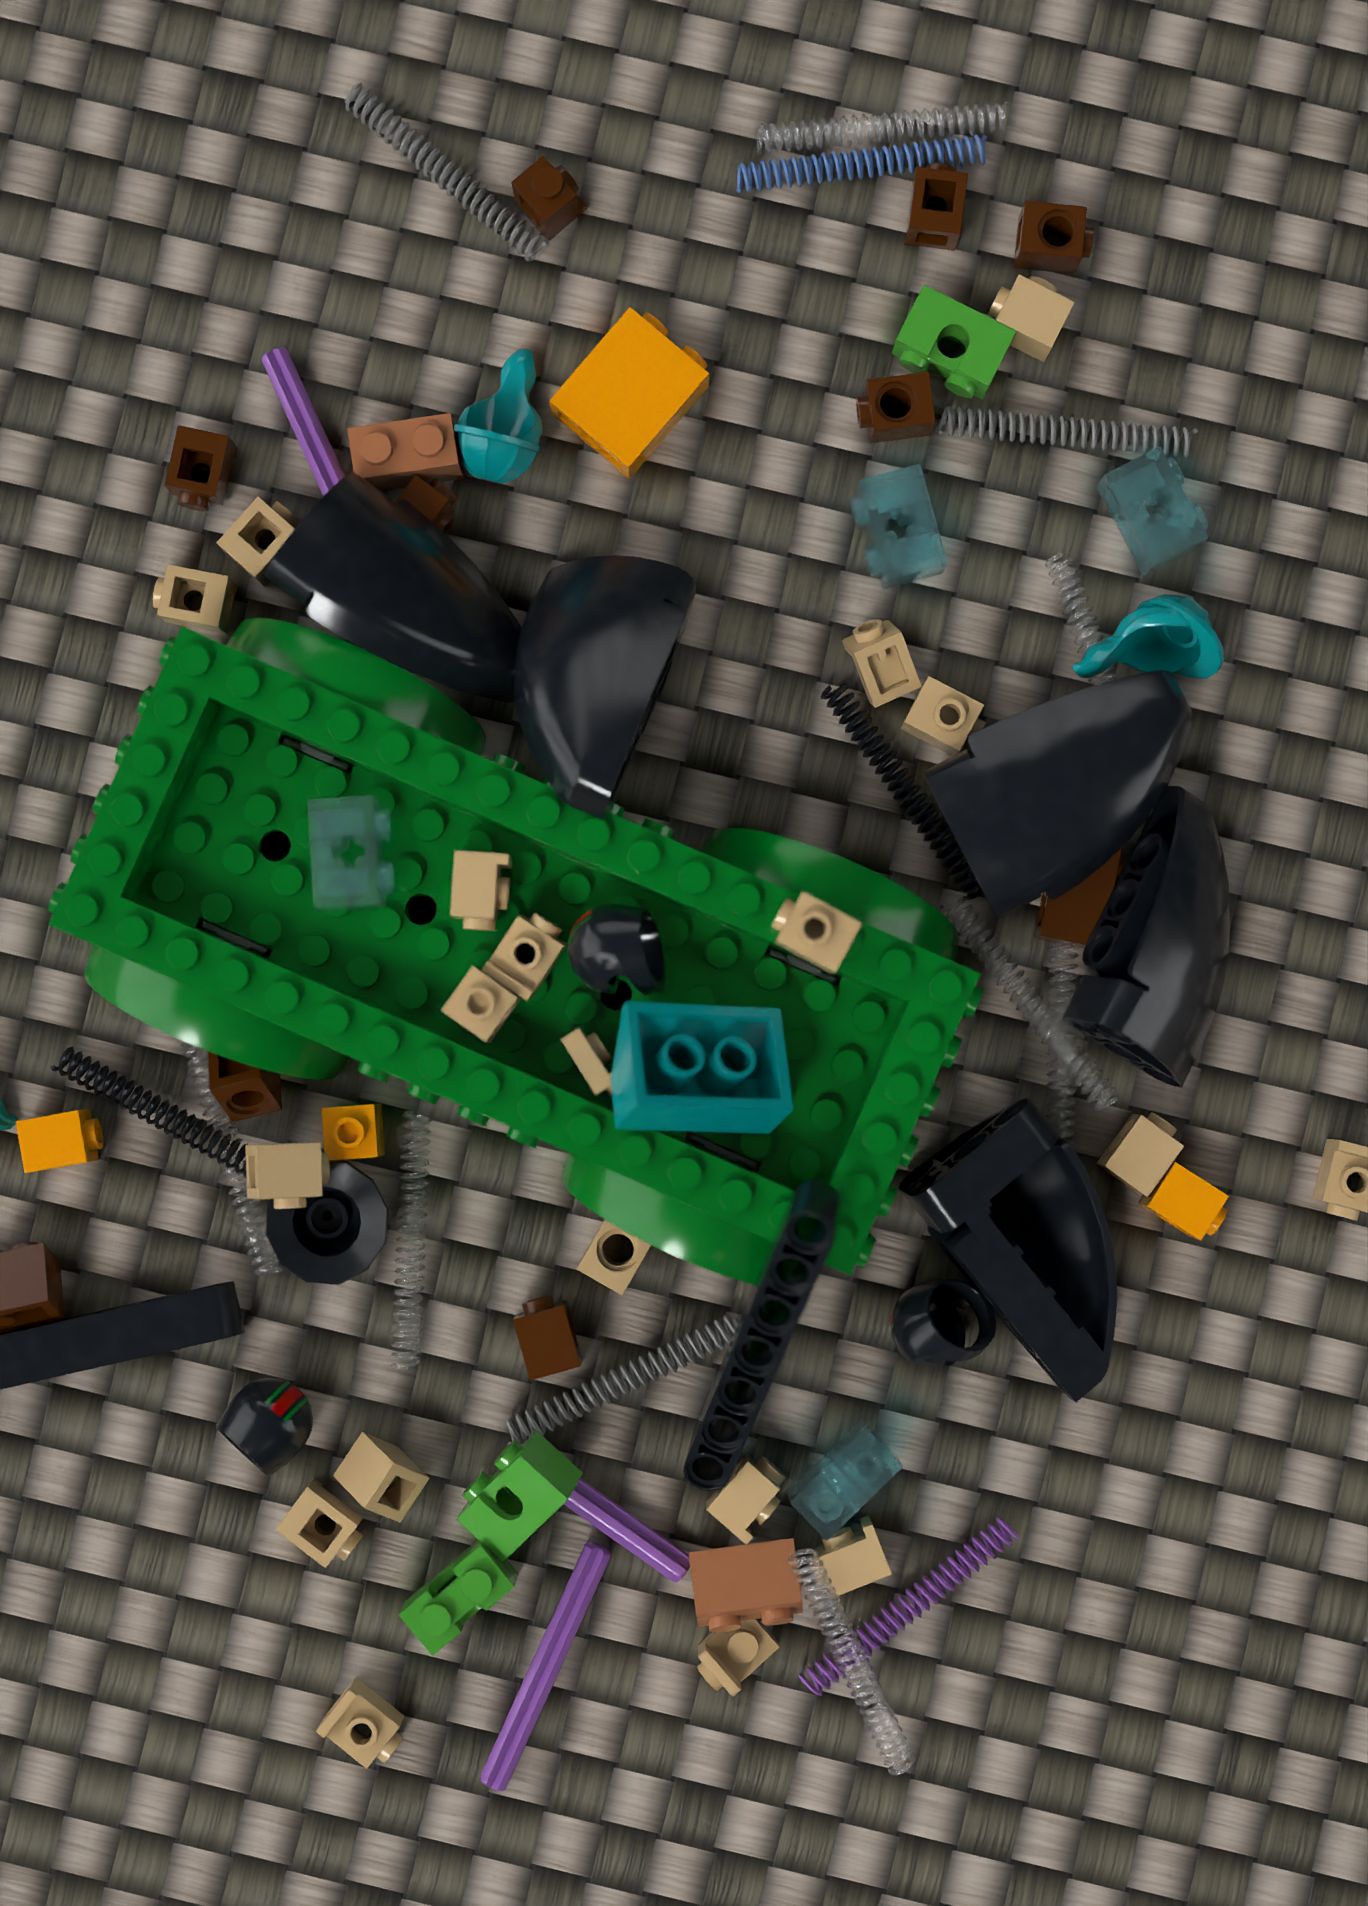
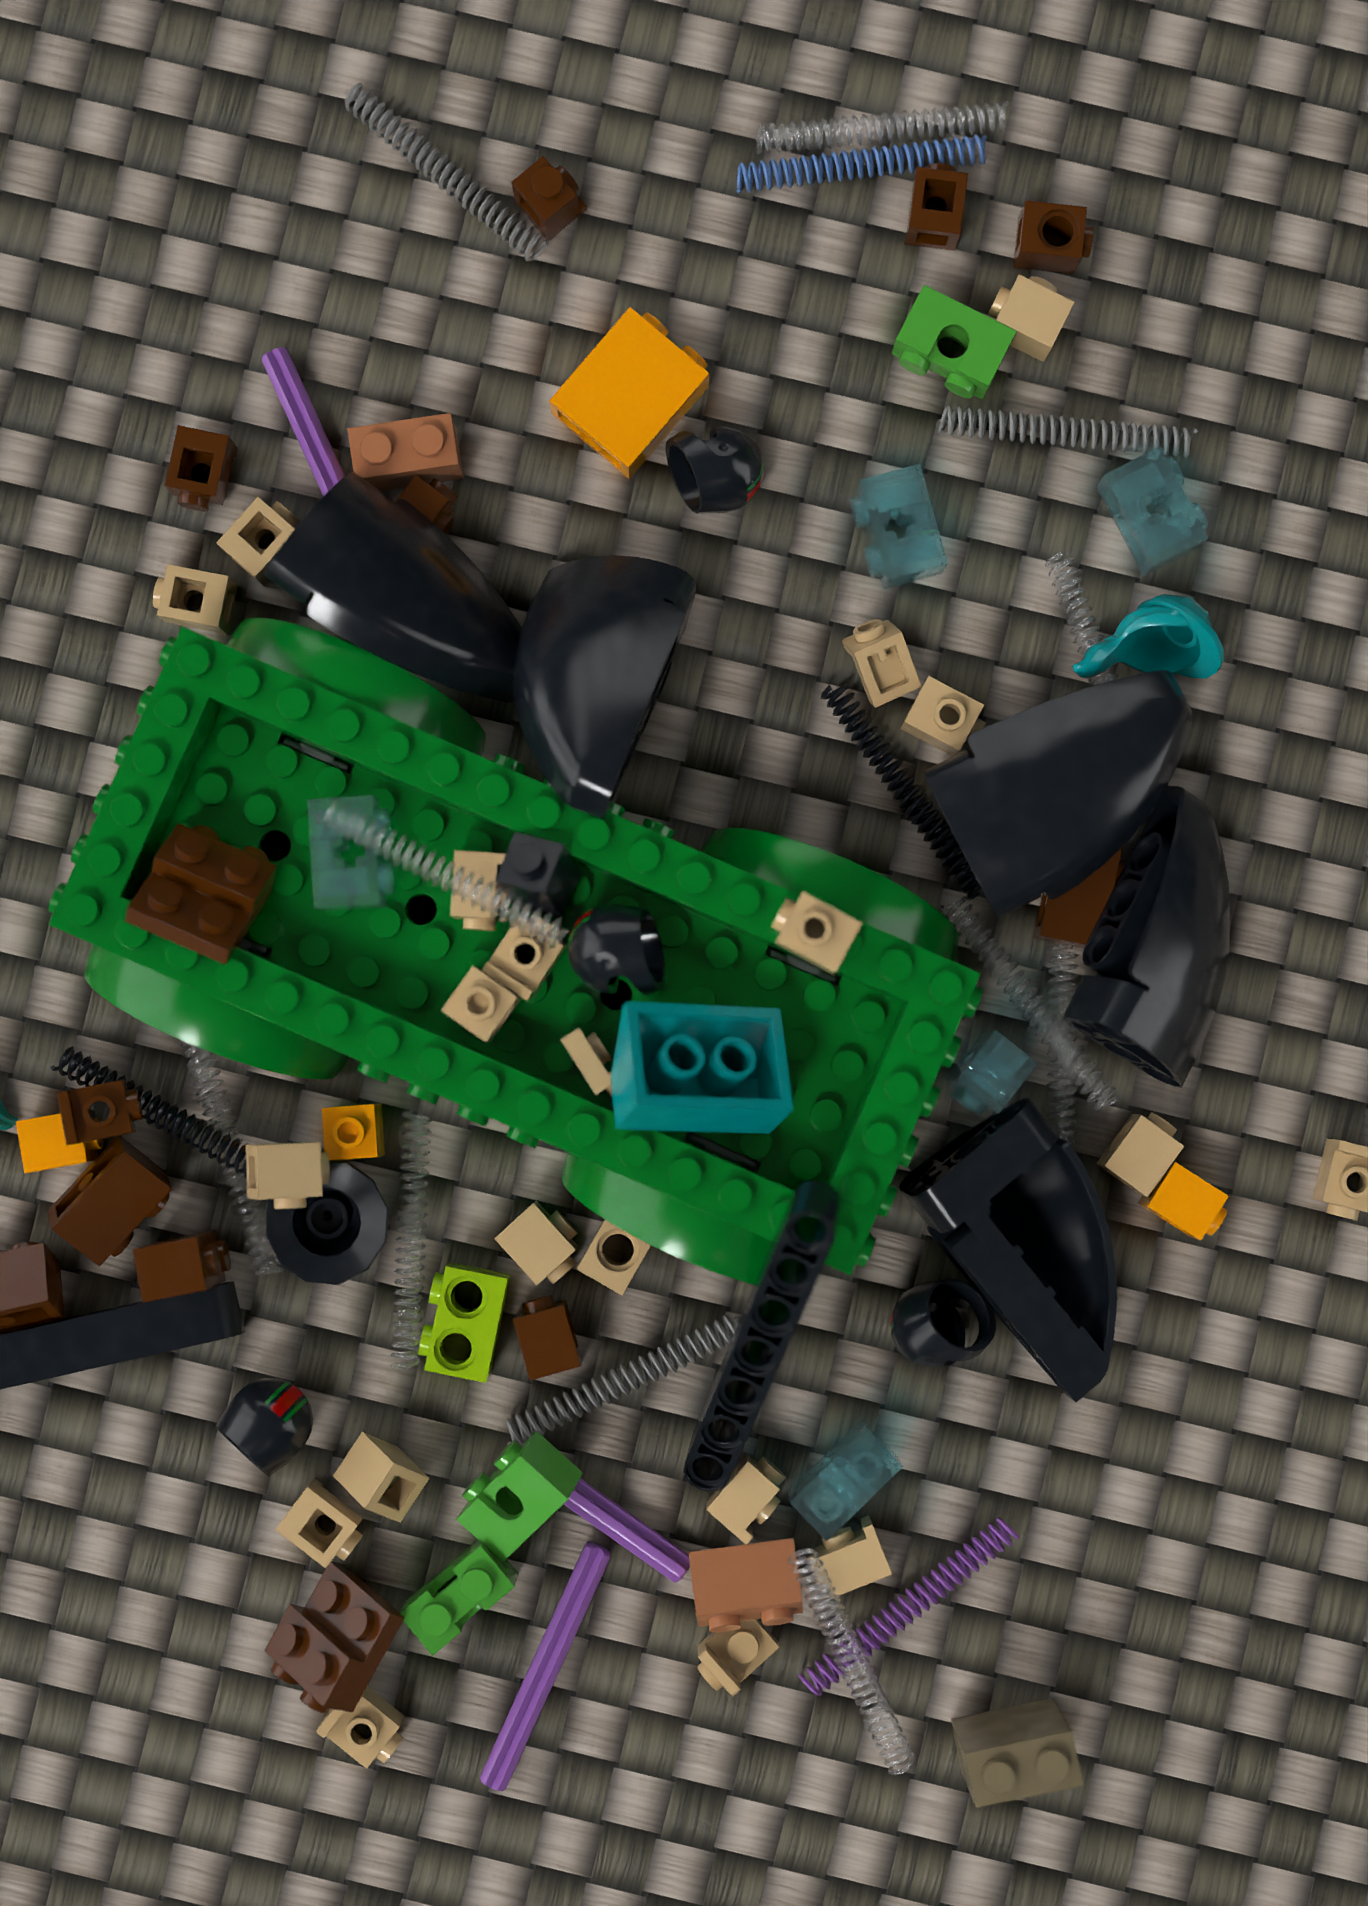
reddish brown brick [208,1051,282,1122] -> none
teal piece [453,349,543,483] -> none
reddish brown brick [856,372,936,443] -> none
none -> reddish brown brick [47,1135,172,1267]
none -> reddish brown brick [56,1080,143,1145]
none -> reddish brown plate [125,823,277,965]
none -> reddish brown brick [133,1230,231,1303]
none -> reddish brown plate [264,1561,404,1713]
none -> clear piece [316,798,567,949]
none -> lime brick [418,1262,511,1383]
none -> tan brick [494,1200,578,1286]
none -> black brick [495,832,581,919]
none -> black helmet [665,426,764,514]
none -> clear light blue brick [945,1030,1038,1115]
none -> dark tan brick [951,1698,1084,1808]

